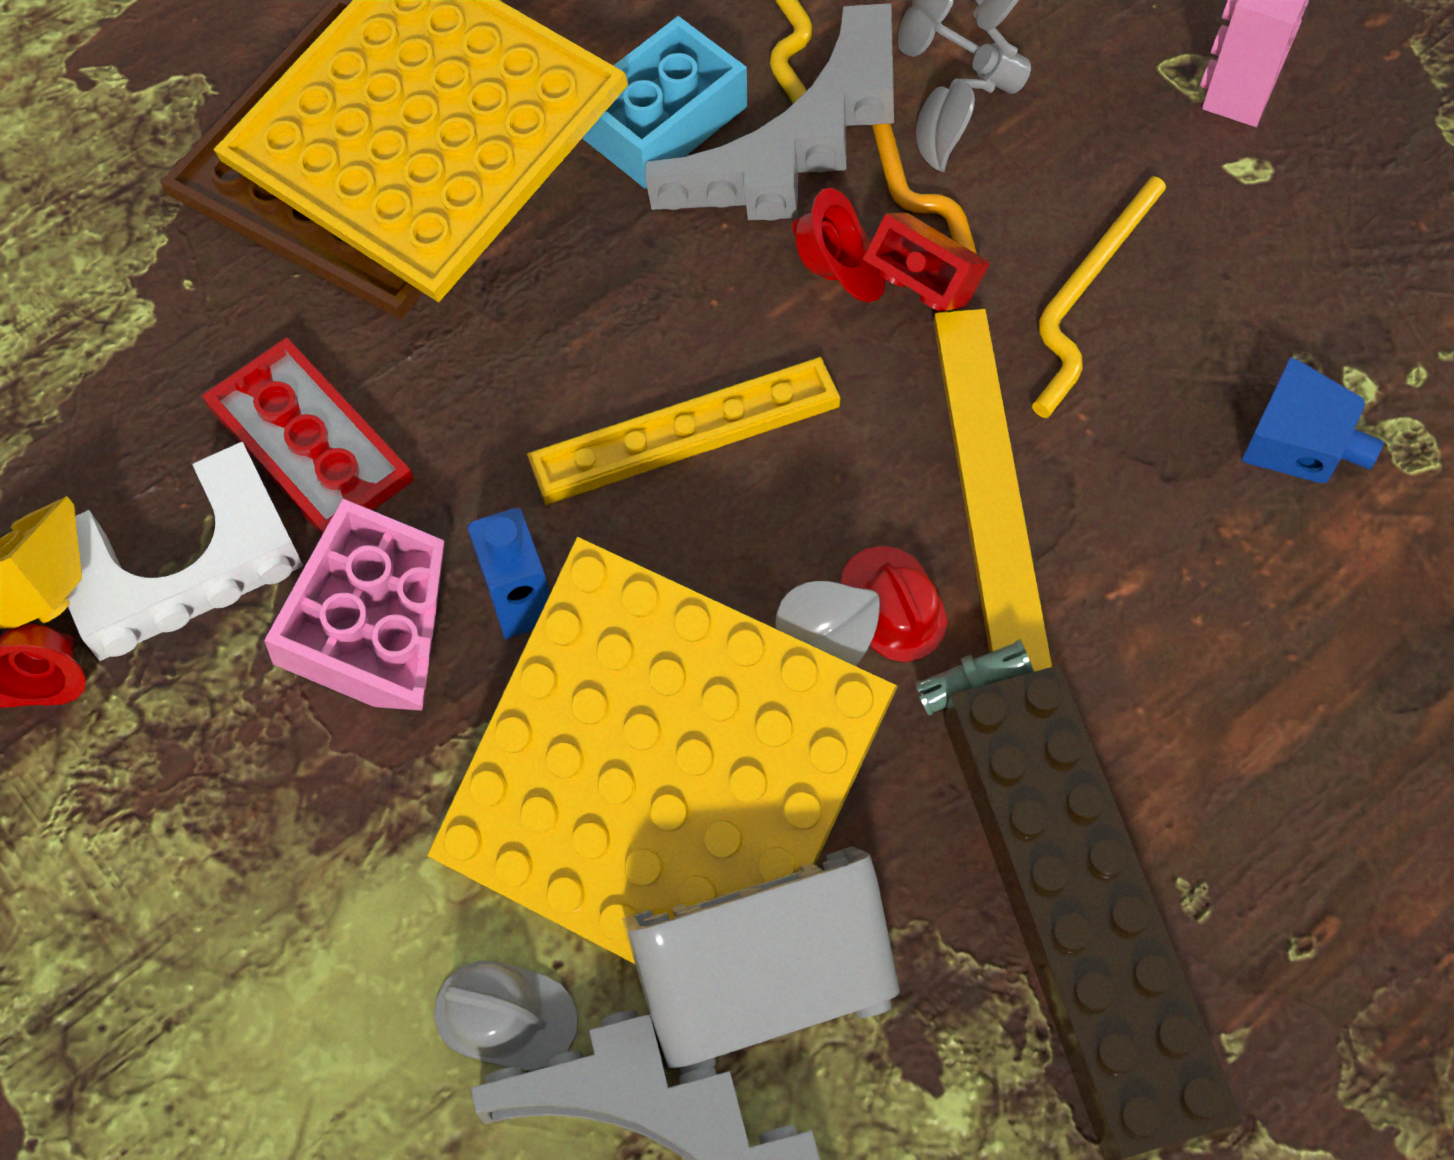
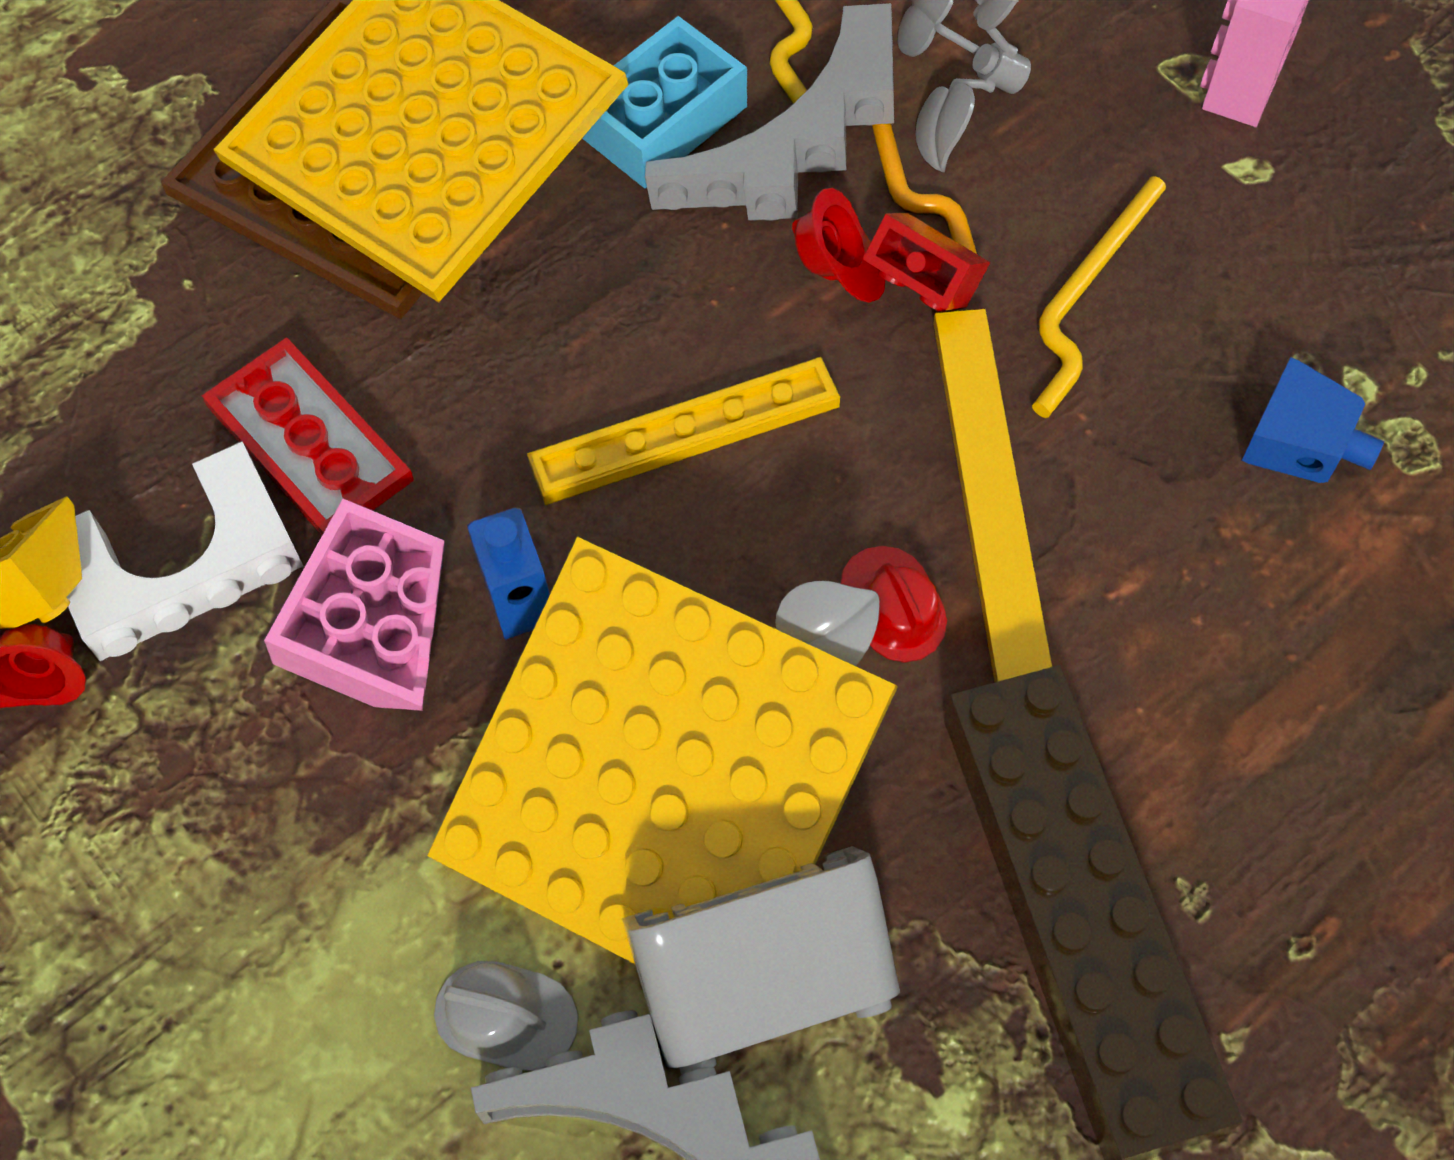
sand green pin [915,639,1035,716] -> none

